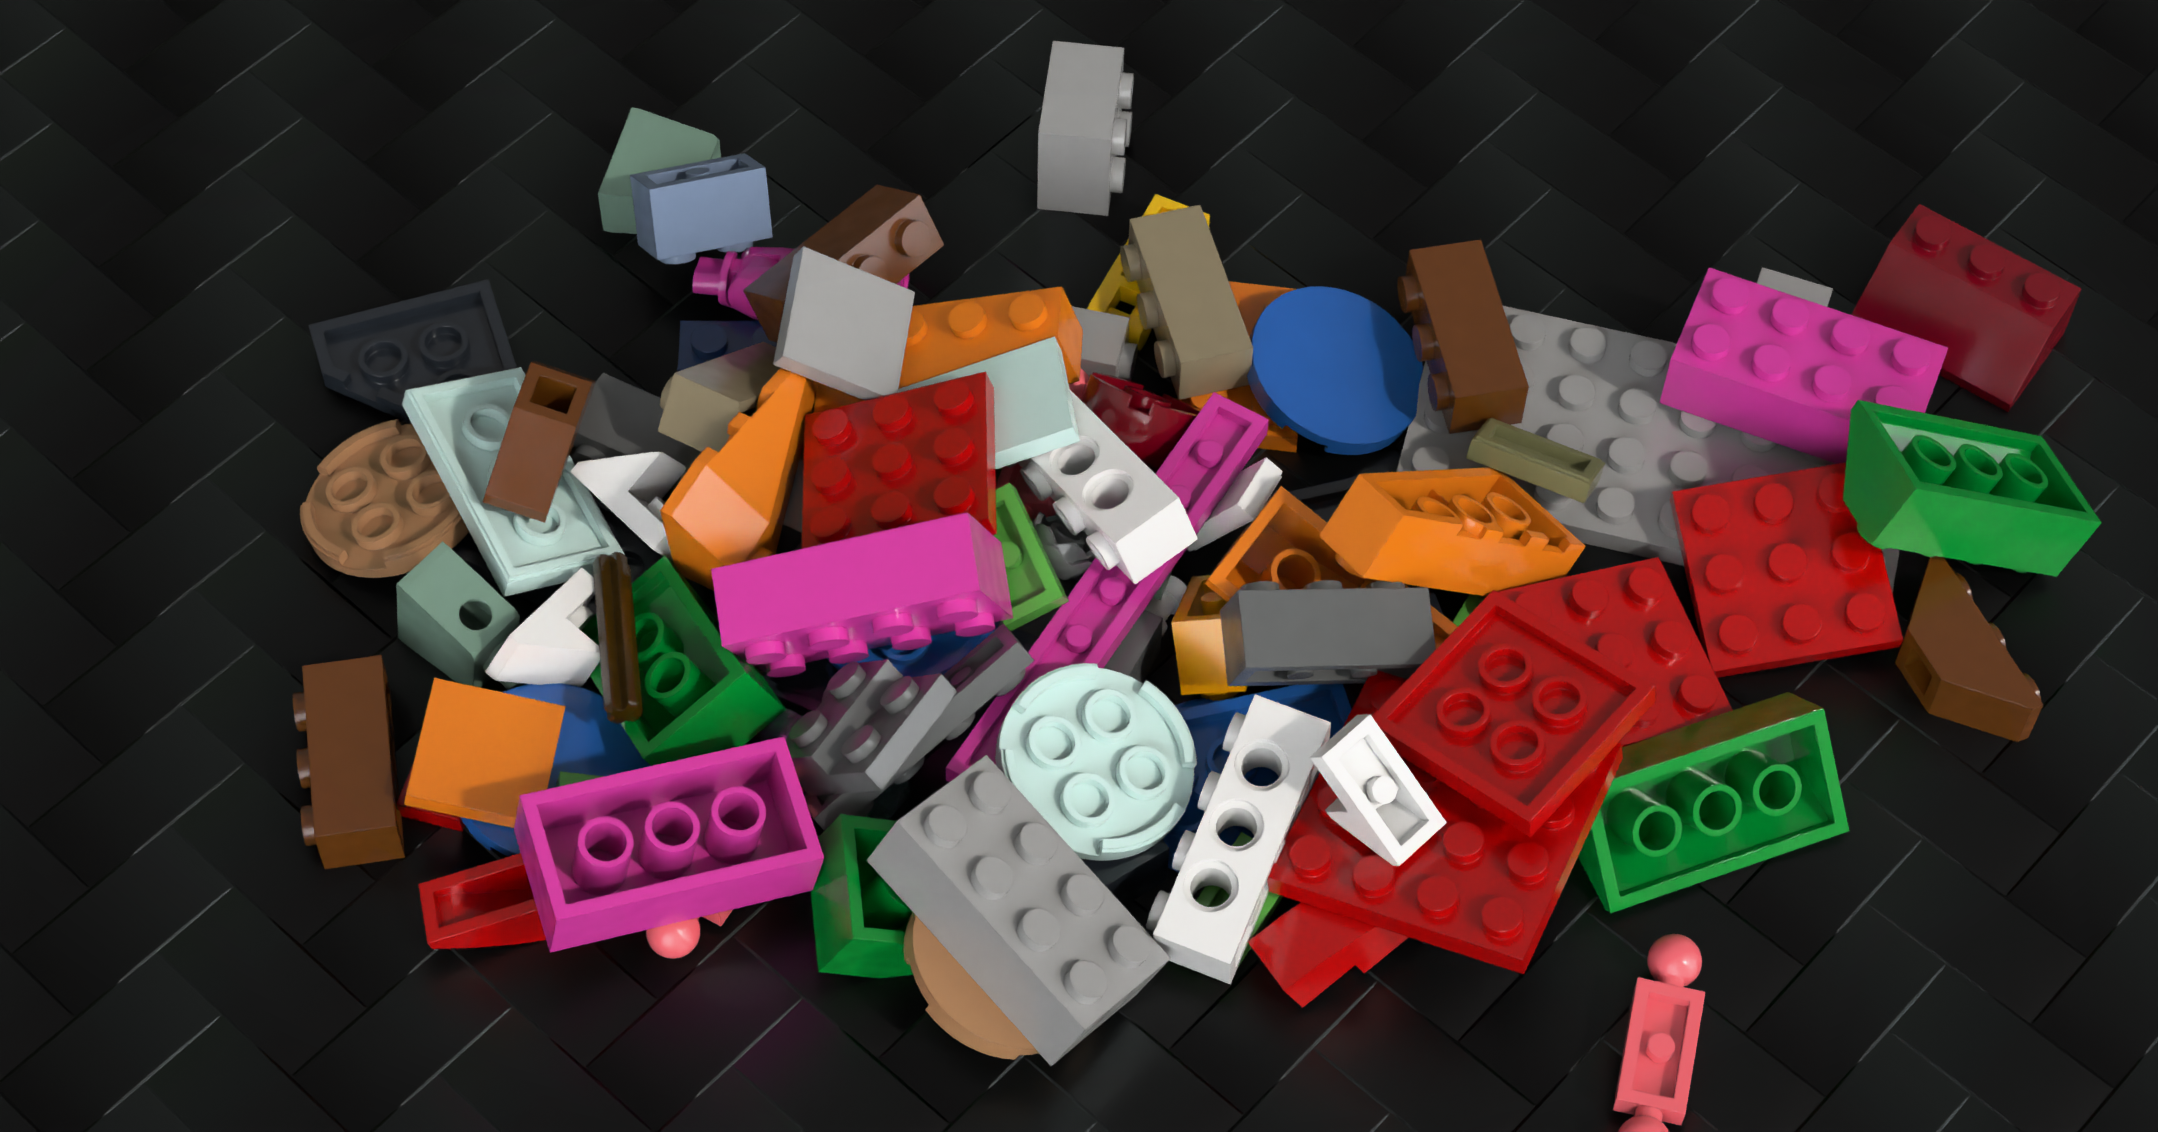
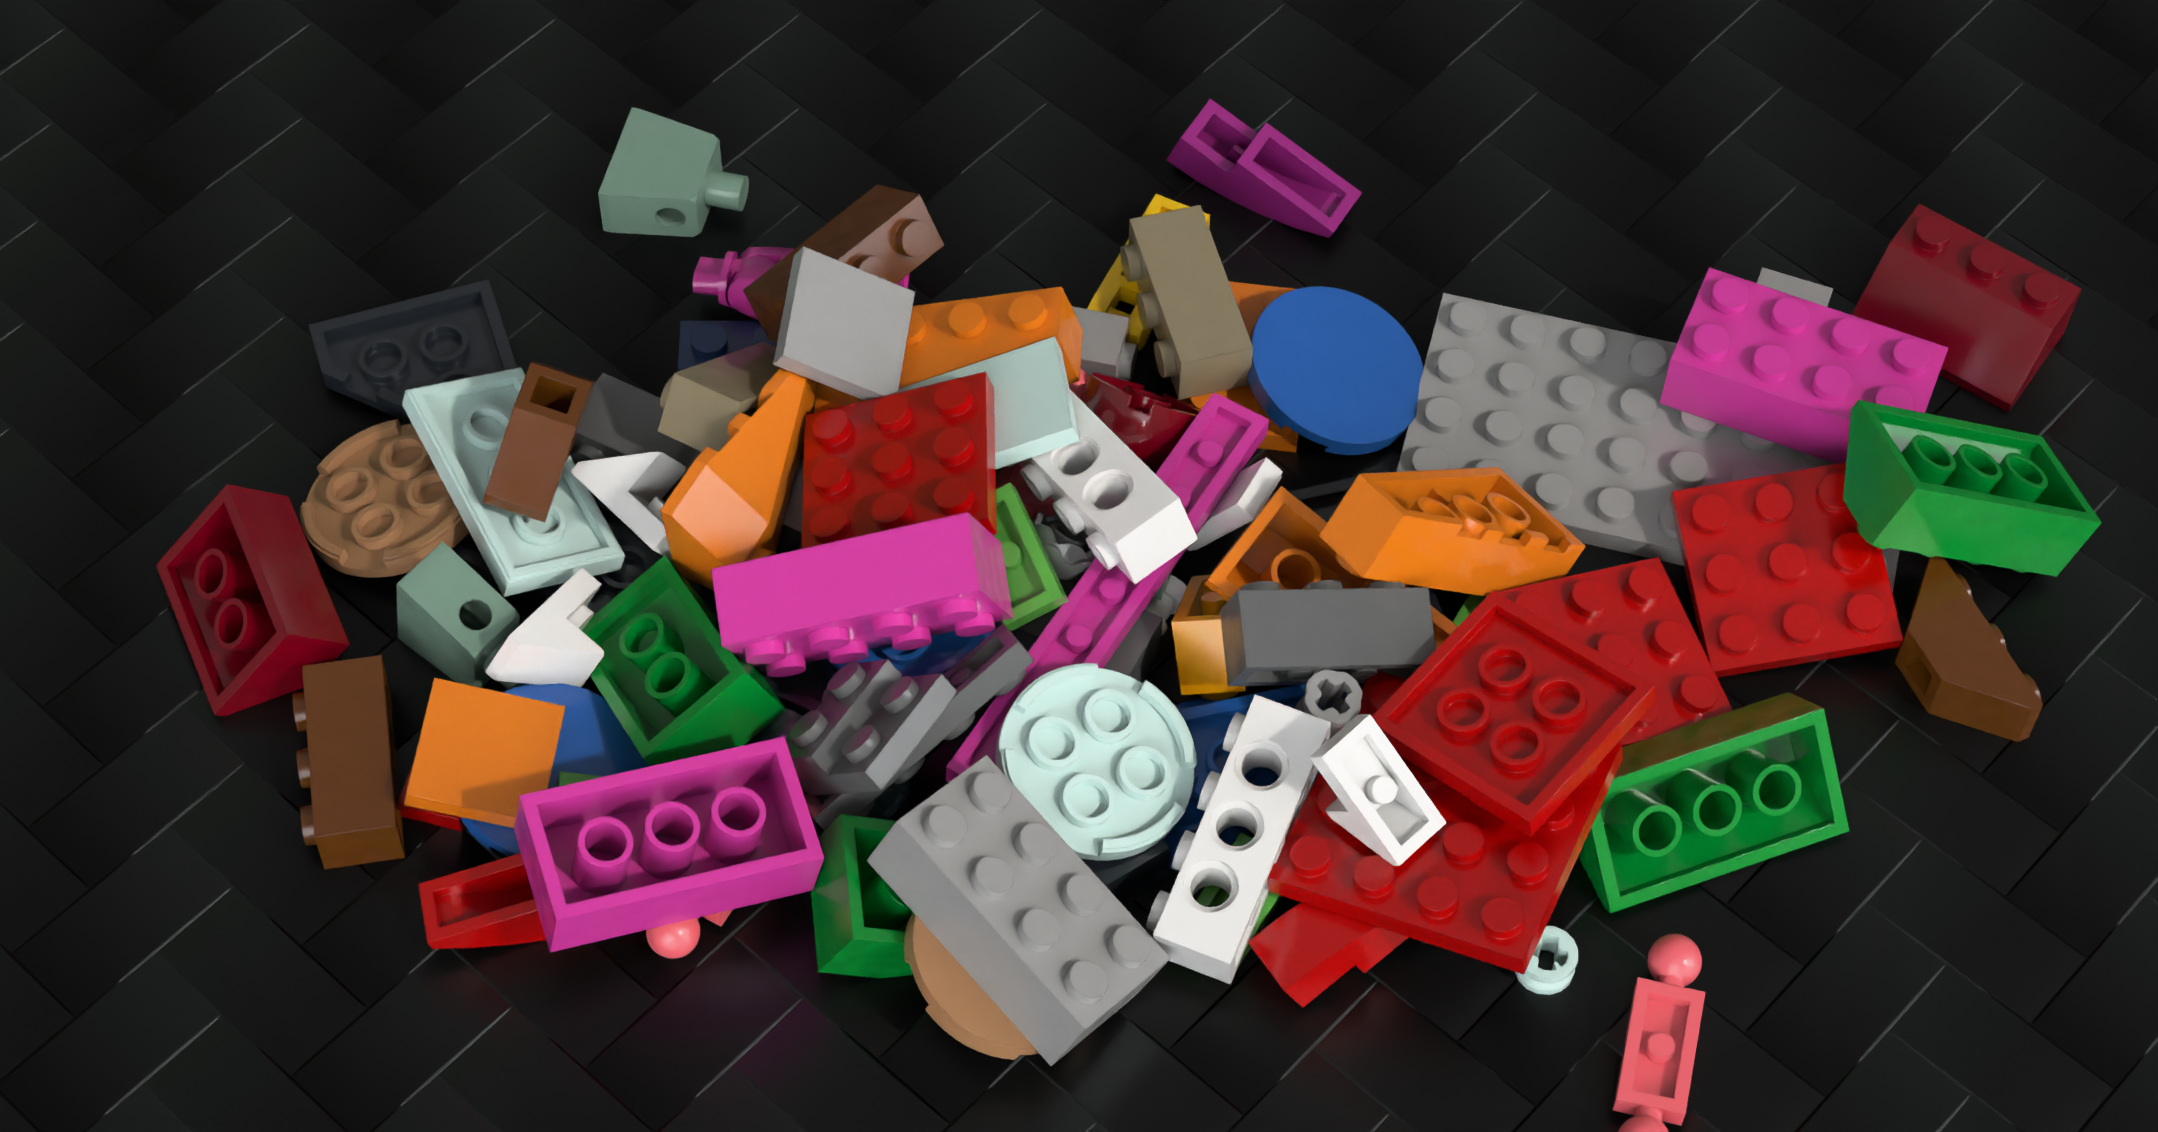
dark brown axle [593,552,643,724] -> none
sand blue brick [630,153,773,264] -> none
light grey brick [1037,41,1134,216] -> none
reddish brown brick [1397,239,1529,434] -> none
olive tile [1466,418,1605,503] -> none
none -> dark red slope [156,484,350,716]
none -> magenta slope [1166,99,1362,238]
none -> light grey bush [1295,669,1362,739]
none -> light aqua bush [1515,926,1578,995]

